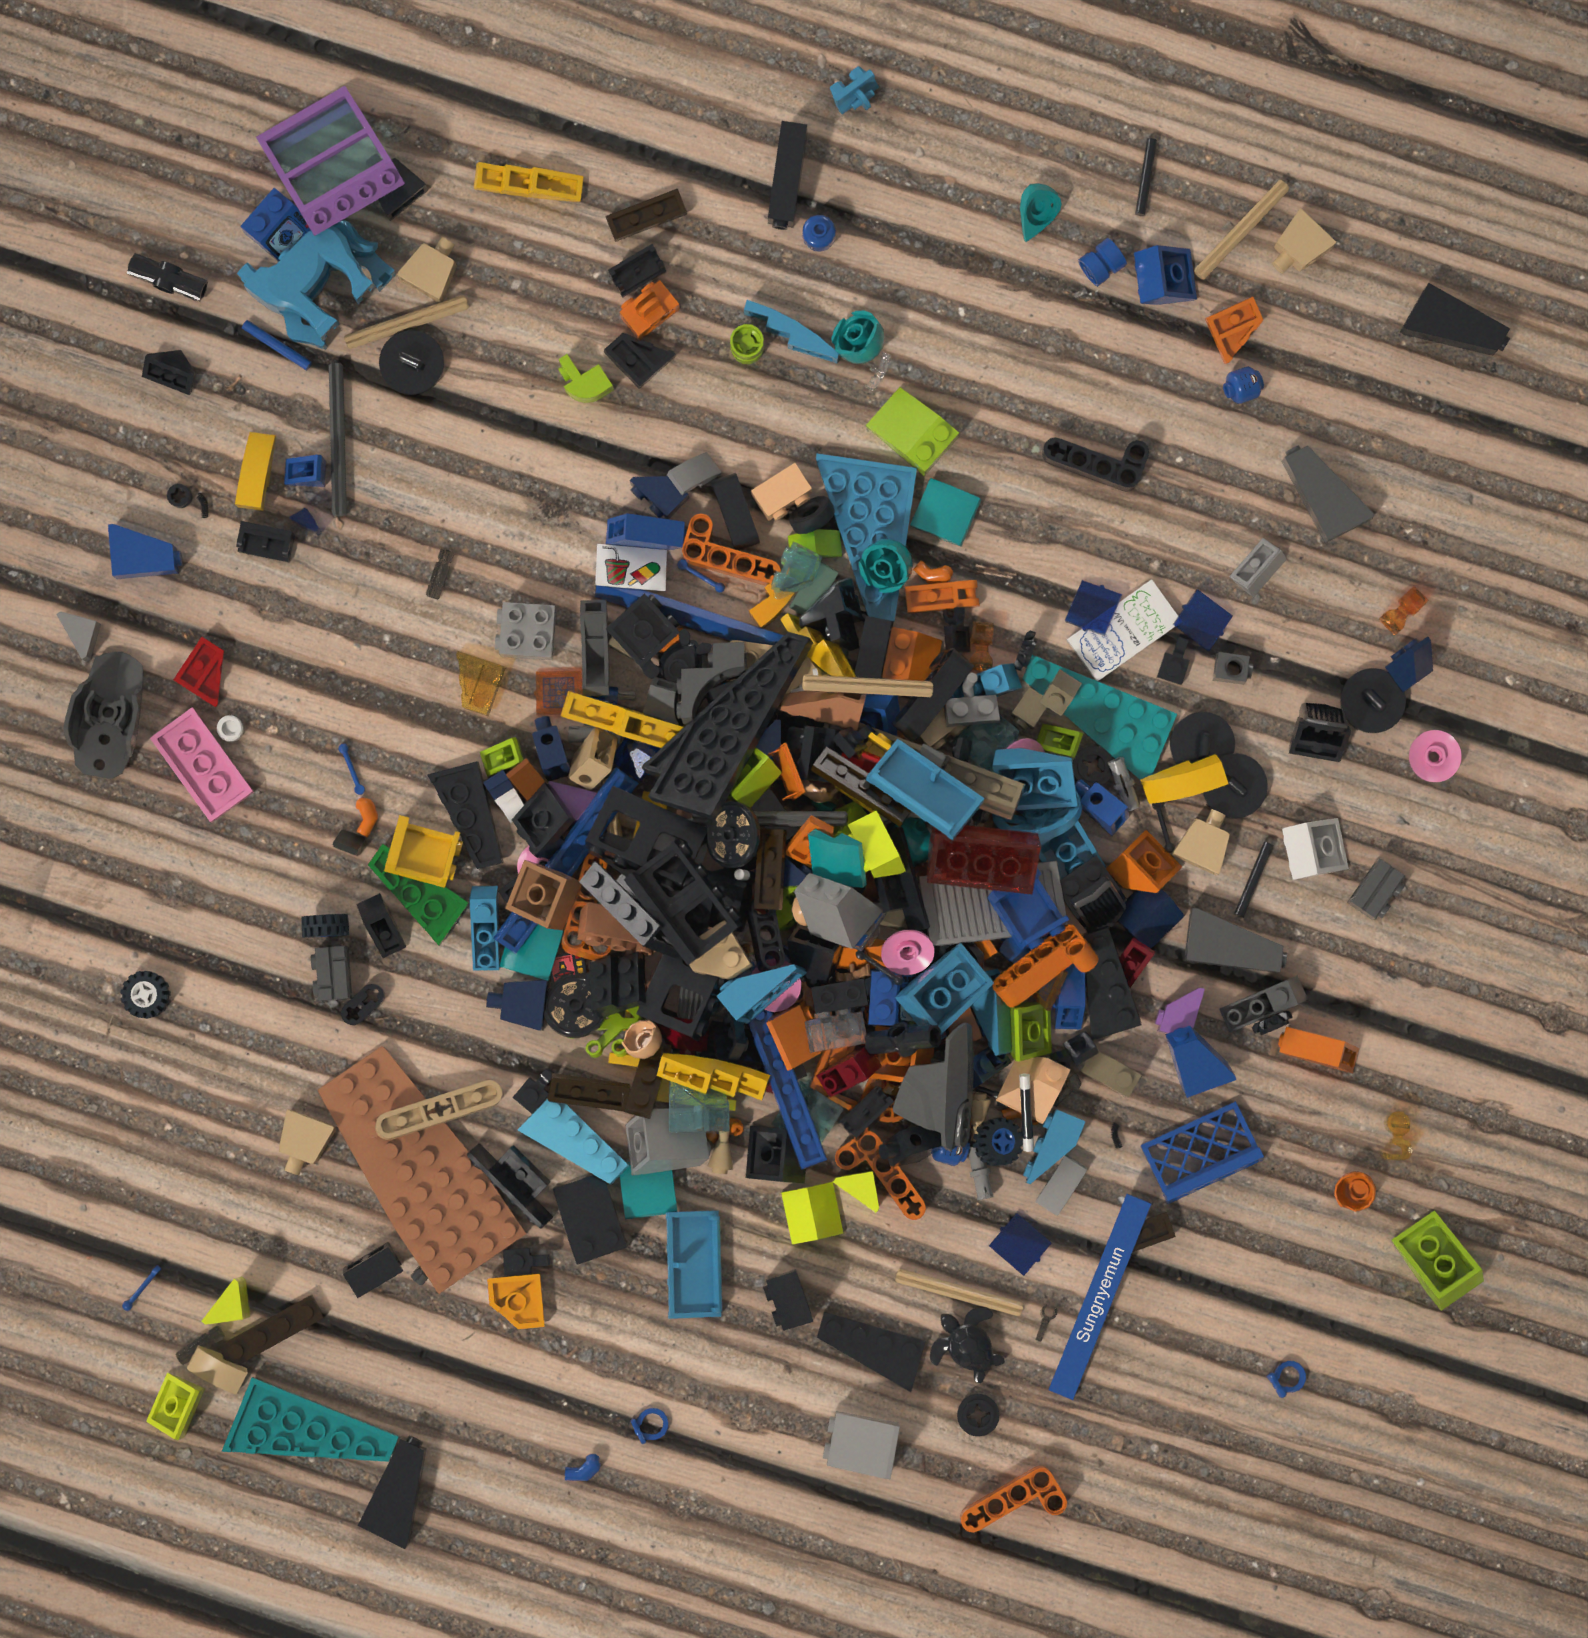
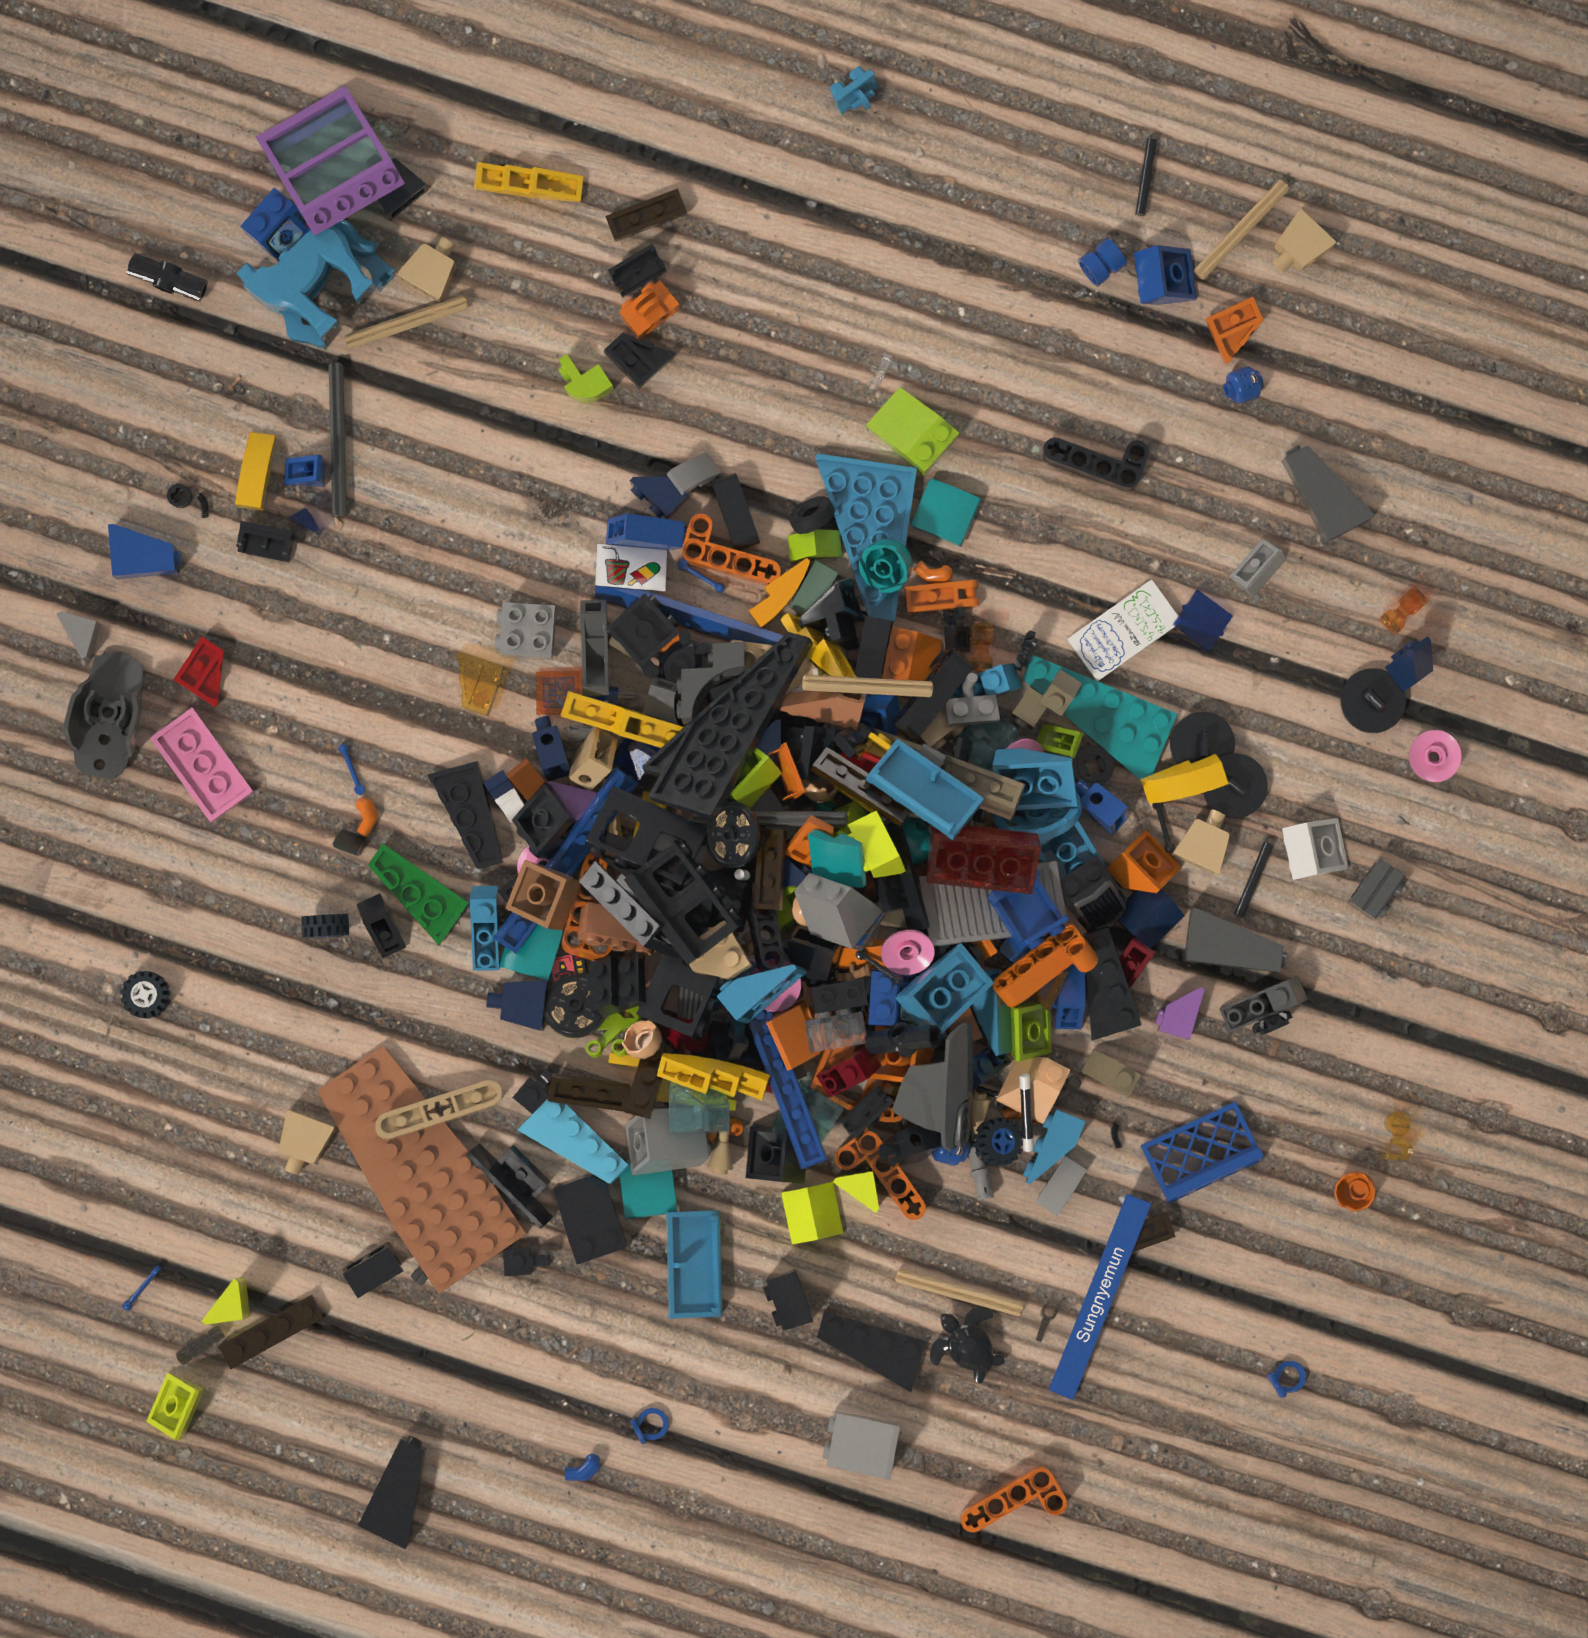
black slope [142,350,195,395] -> none
tan slope [187,1345,248,1395] -> none
white tile [217,715,244,742] -> none
teal wing [221,1377,400,1462] -> none
blue bar [242,320,312,371] -> none
dark grey brick [311,946,352,1001] -> none
black beam [341,984,385,1026] -> none
black shield [379,330,444,395] -> none
yellow panel [384,815,463,888] -> none
clear smoke axle [426,549,454,600] -> none
lime slope [480,737,524,777] -> none
light orange plate [487,1273,545,1329] -> none
lime wheel [730,324,764,364] -> none
dark azure slope [744,300,839,363] -> none
light nougat brick [751,463,812,521] -> none
black slope [768,121,807,230] -> none
clear light blue slope [771,542,823,599] -> none
blue head [802,215,836,252] -> none
teal cylinder [831,310,885,364] -> none
black gear [957,1394,999,1437] -> none
clear blue piece [989,1213,1052,1276] -> none
teal piece [1020,183,1062,242] -> none
black plate [1049,1031,1099,1068] -> none
clear blue piece [1065,580,1122,636] -> none
light grey pin [1108,757,1141,811] -> none
black plate [1156,637,1190,685] -> none
blue slope [1165,1026,1236,1098] -> none
dark grey brick [1212,652,1253,685] -> none
orange slope [1278,1027,1359,1074] -> none
black piece [1289,703,1351,762] -> none
lime slope [1392,1210,1484,1311] -> none
black slope [1400,283,1510,356] -> none

